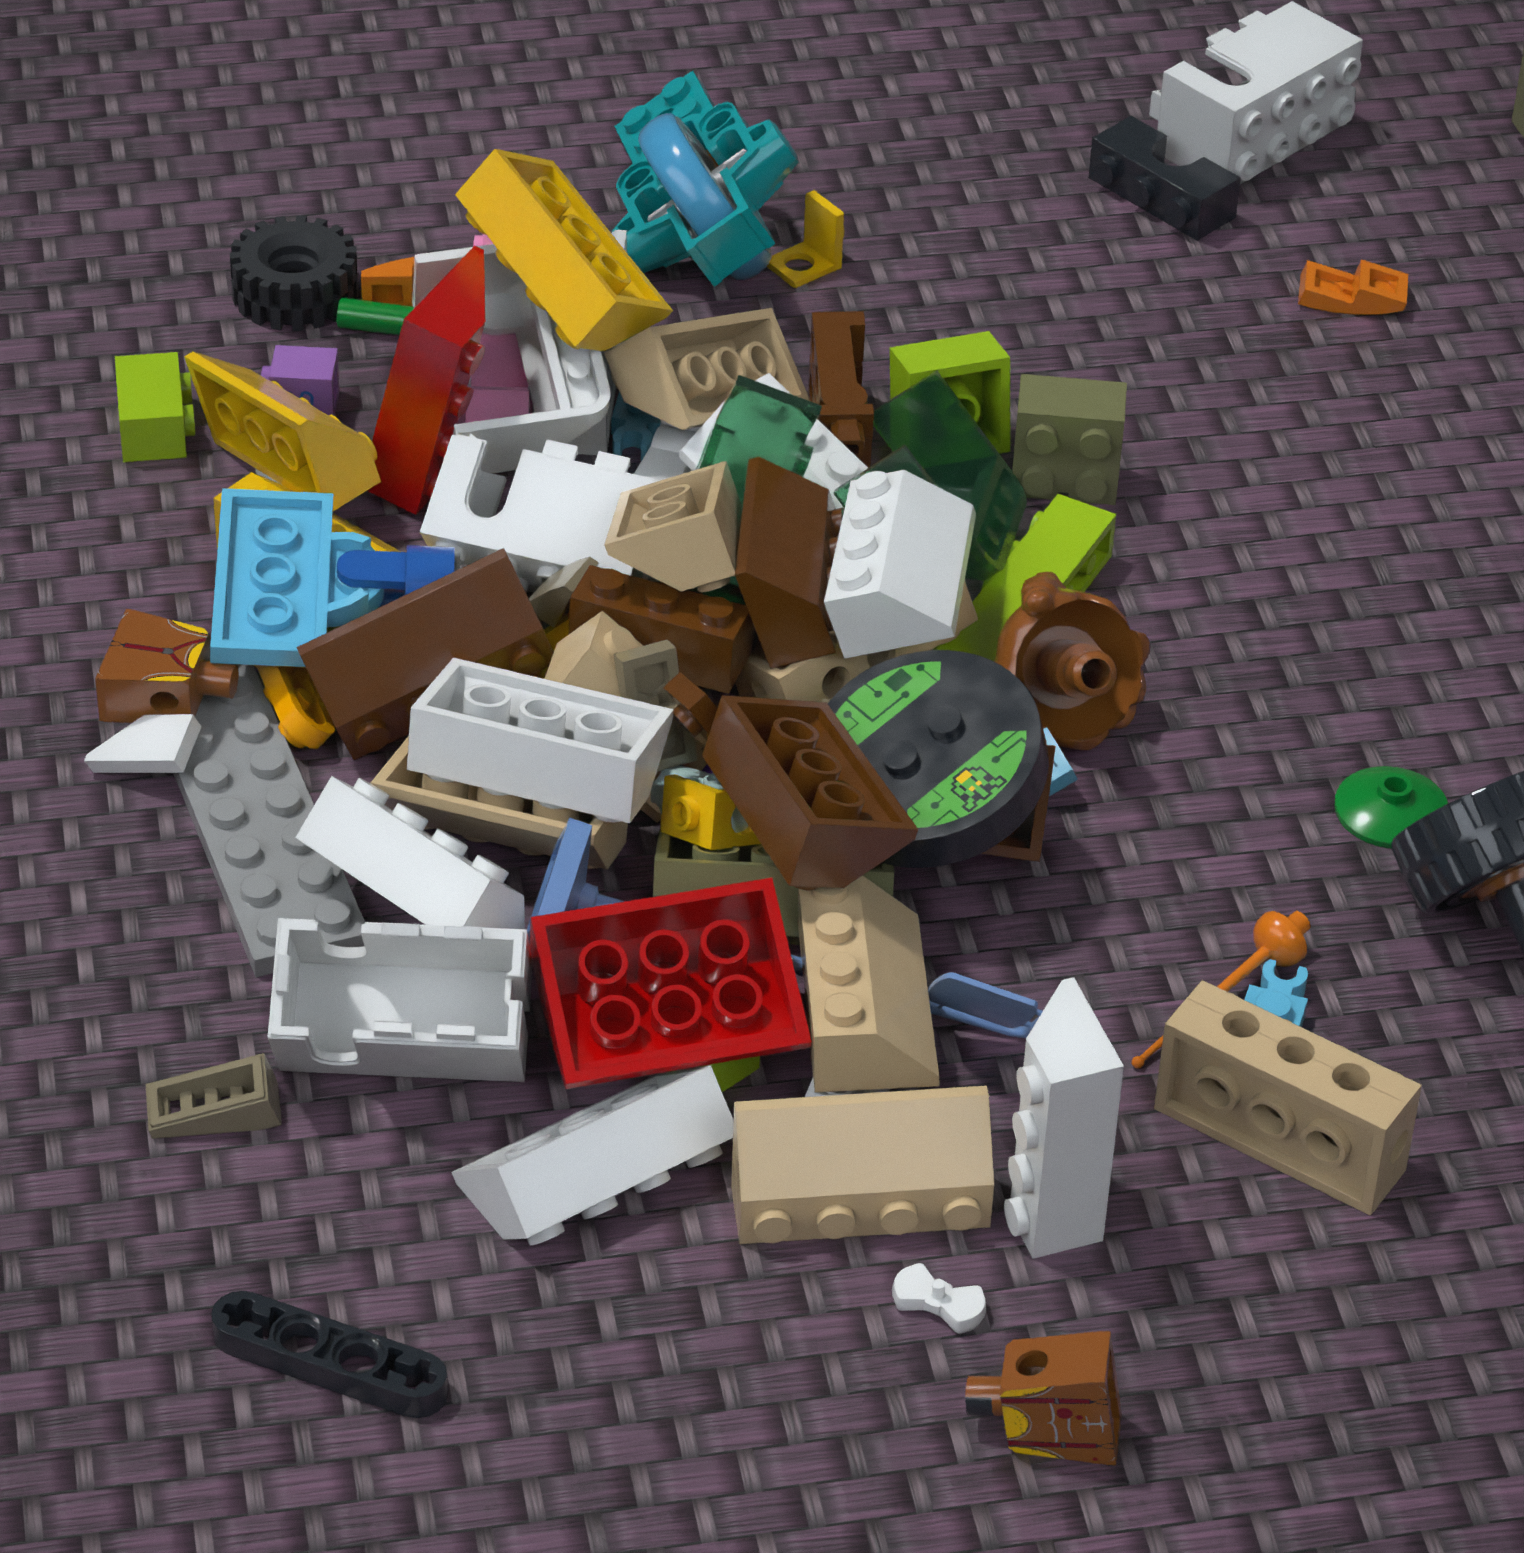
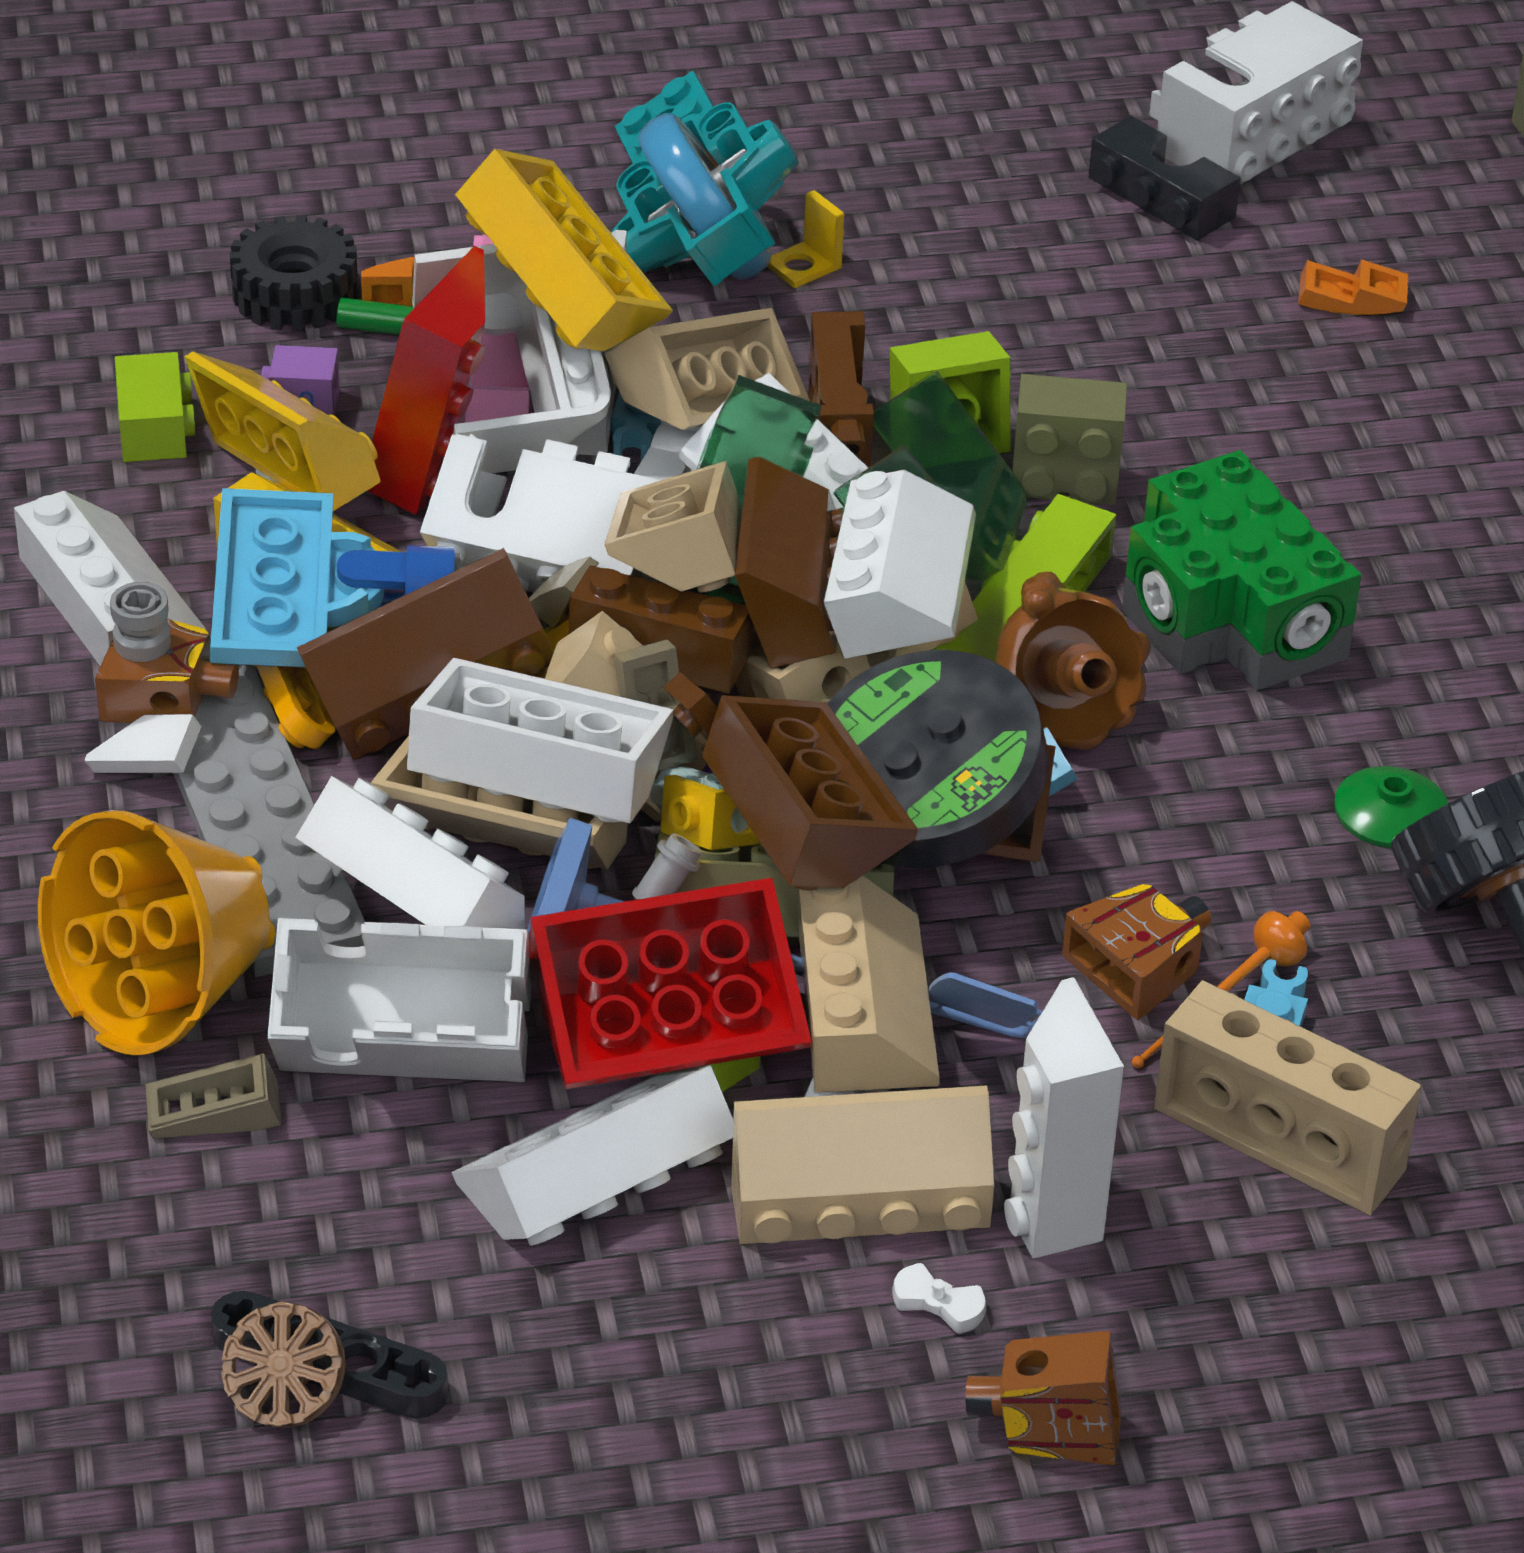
none -> white slope [14,491,211,666]
none -> light orange cone [38,810,276,1055]
none -> light grey wheel [110,582,171,662]
none -> medium nougat wheel [221,1302,345,1428]
none -> light grey pin [632,833,702,899]
none -> dark orange torso [1062,884,1211,1020]
none -> green piece [1122,450,1362,691]

